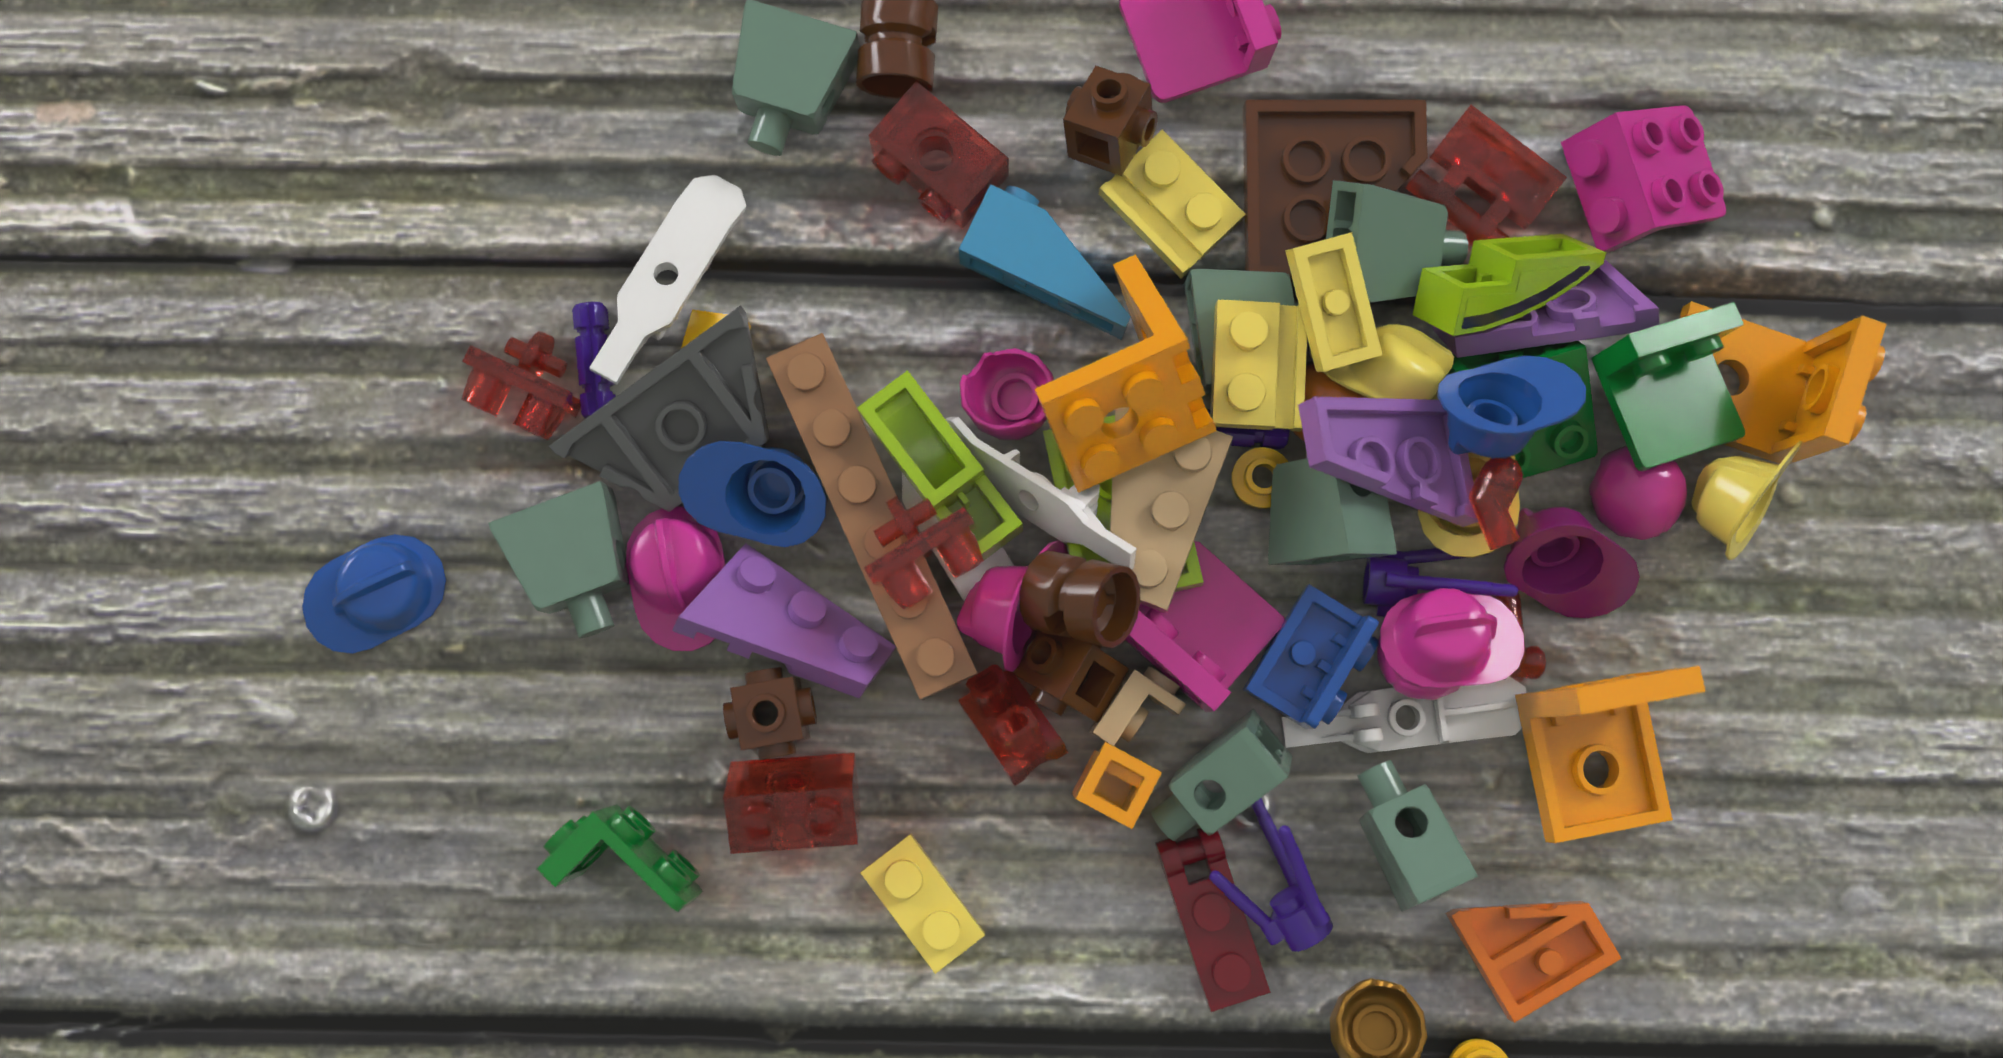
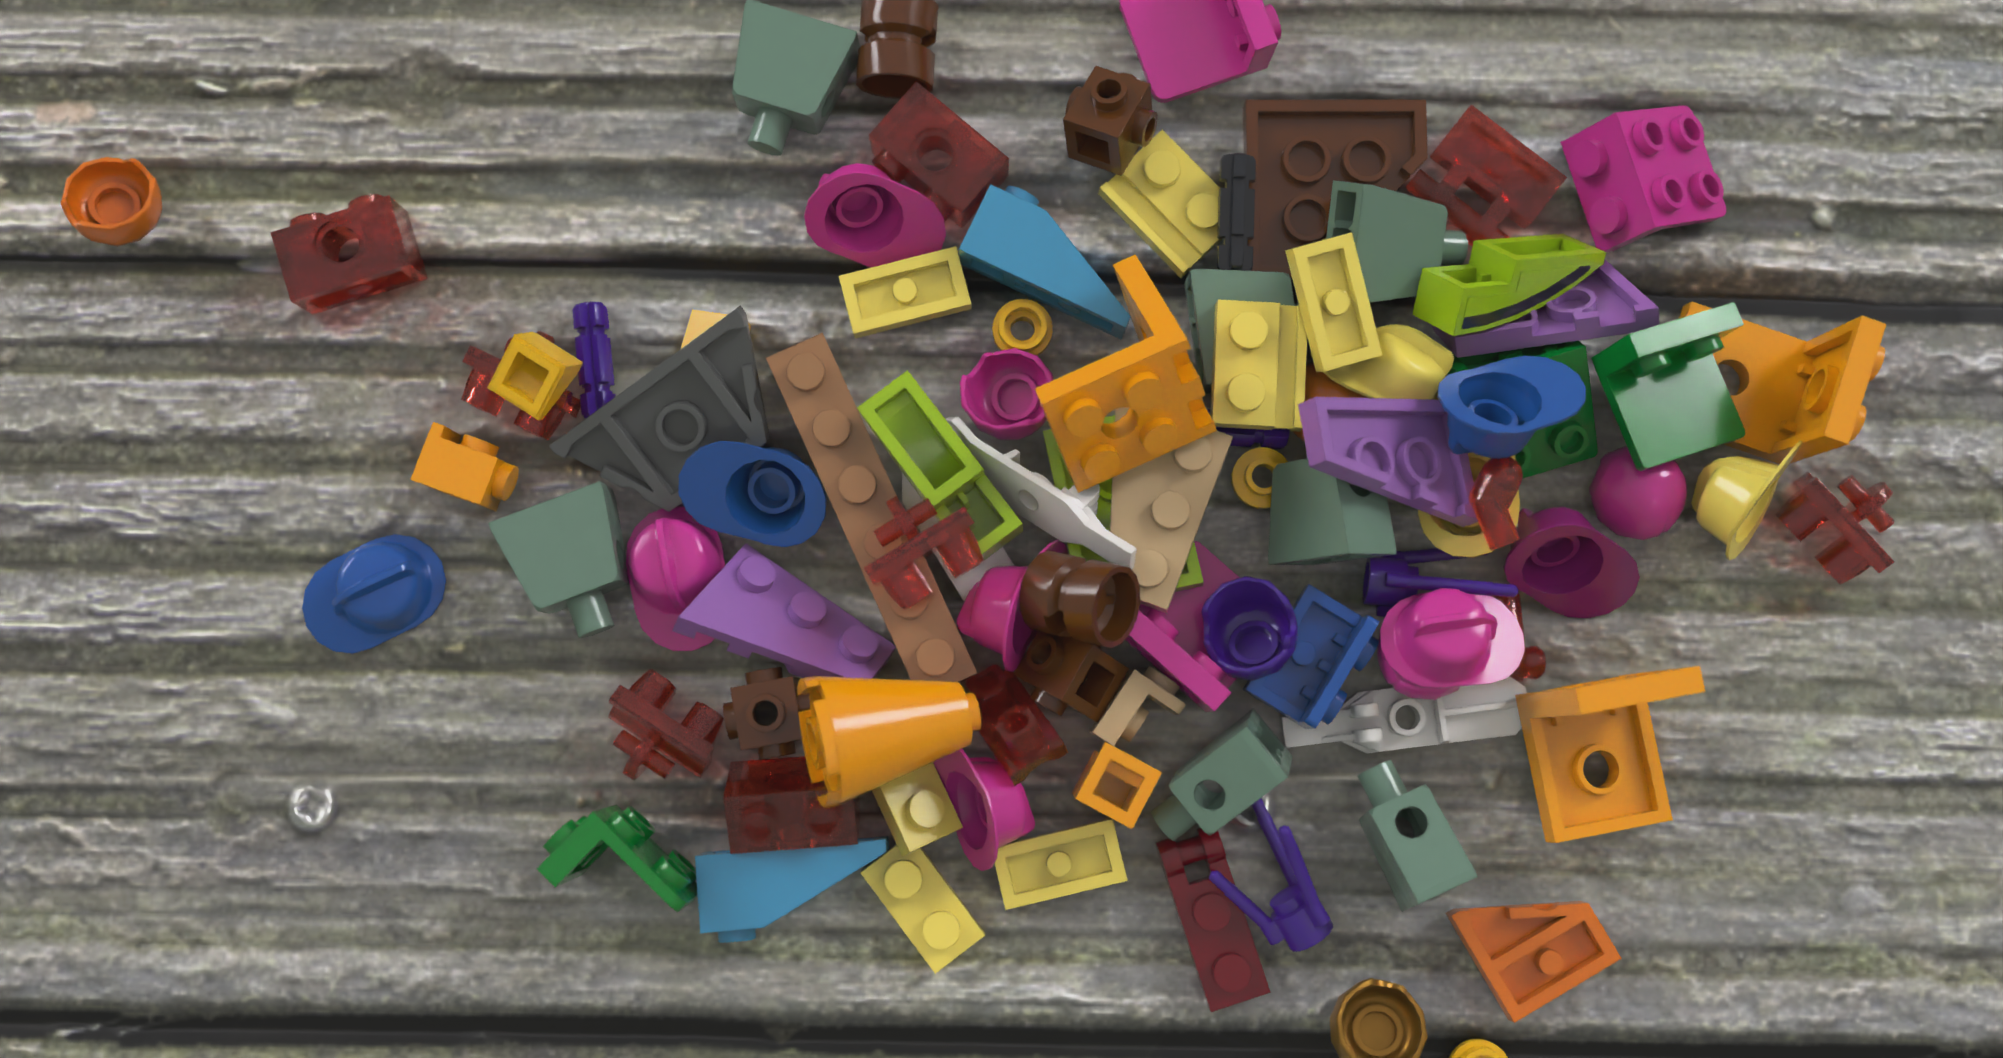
white piece [589,175,746,385] -> none
none -> orange hair [61,157,162,246]
none -> clear red brick [270,194,428,315]
none -> light orange brick [410,422,519,511]
none -> yellow slope [487,332,583,420]
none -> clear red hips [609,669,724,781]
none -> dark azure slope [695,836,890,943]
none -> light orange cone [797,676,981,808]
none -> dark pink piece [804,163,946,268]
none -> light yellow plate [839,246,972,339]
none -> light yellow plate [872,762,963,857]
none -> dark pink piece [933,749,1035,871]
none -> yellow plate [992,299,1053,356]
none -> light yellow plate [994,818,1128,910]
none -> dark purple hair [1201,576,1298,681]
none -> black axle [1217,153,1256,271]
none -> clear red hips [1775,472,1895,585]

